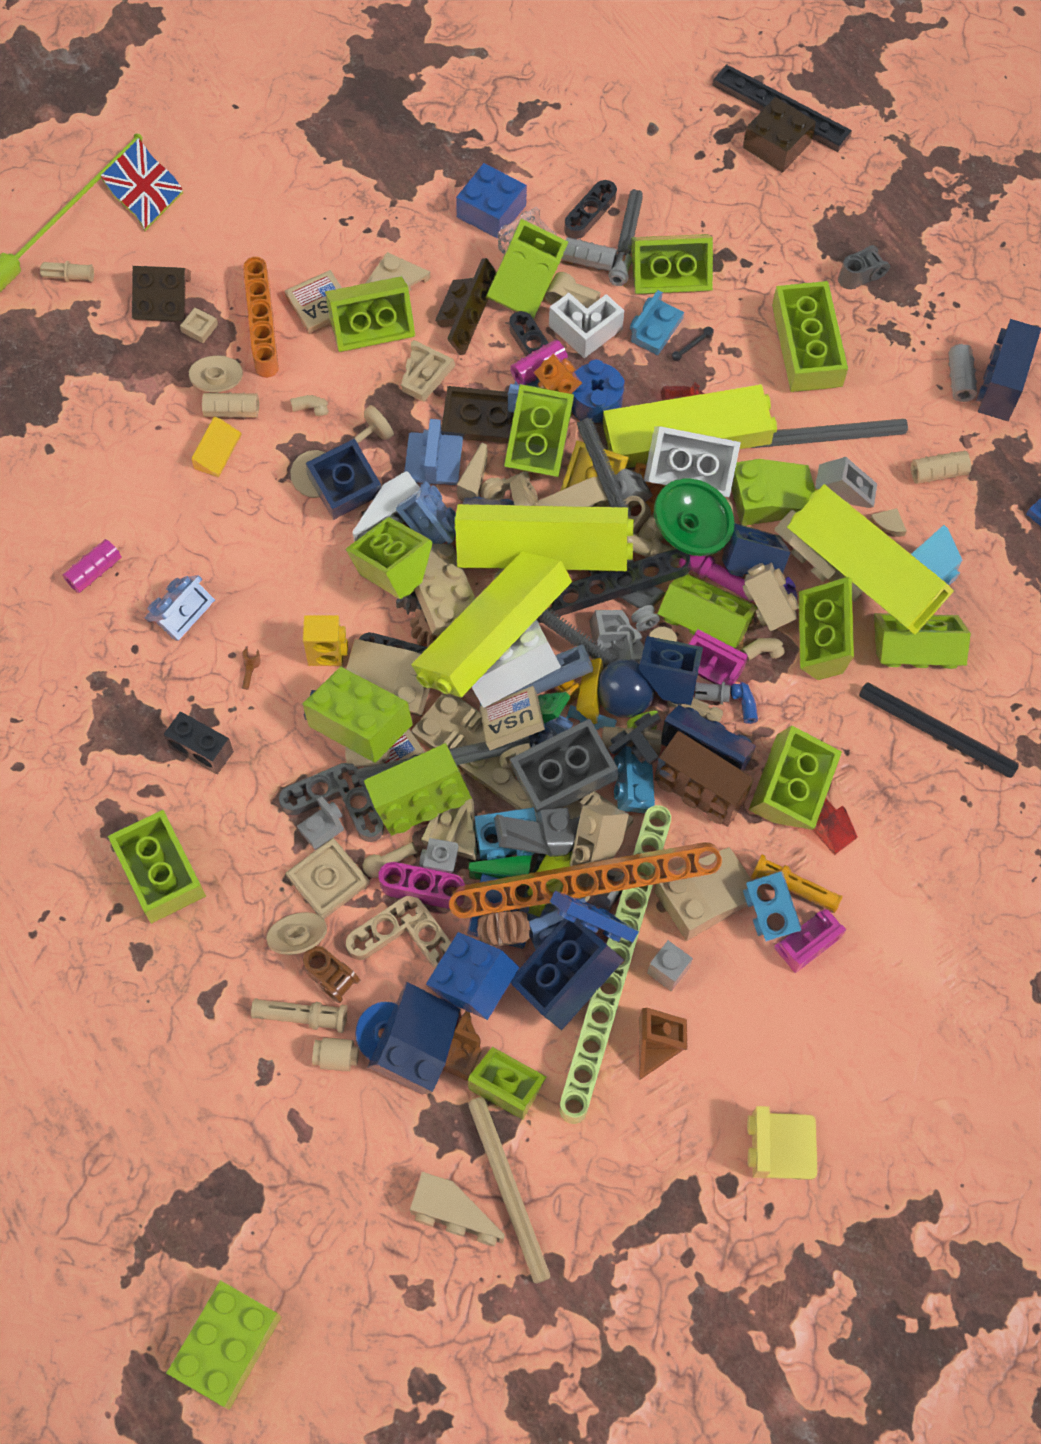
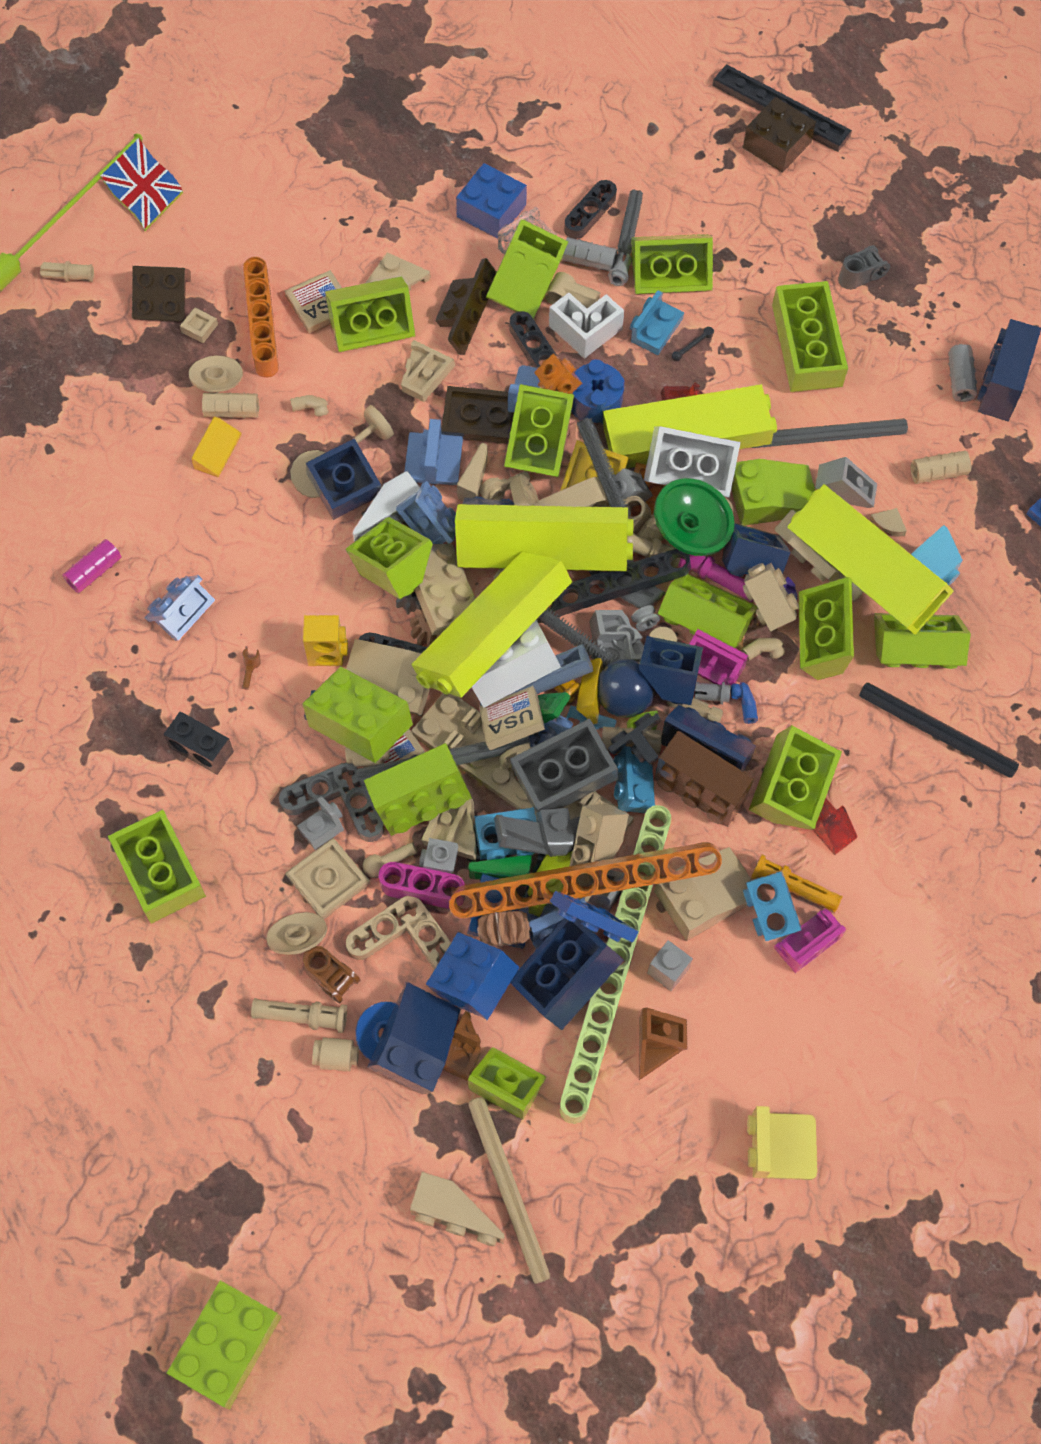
dark pink axle [510,339,568,385] -> none

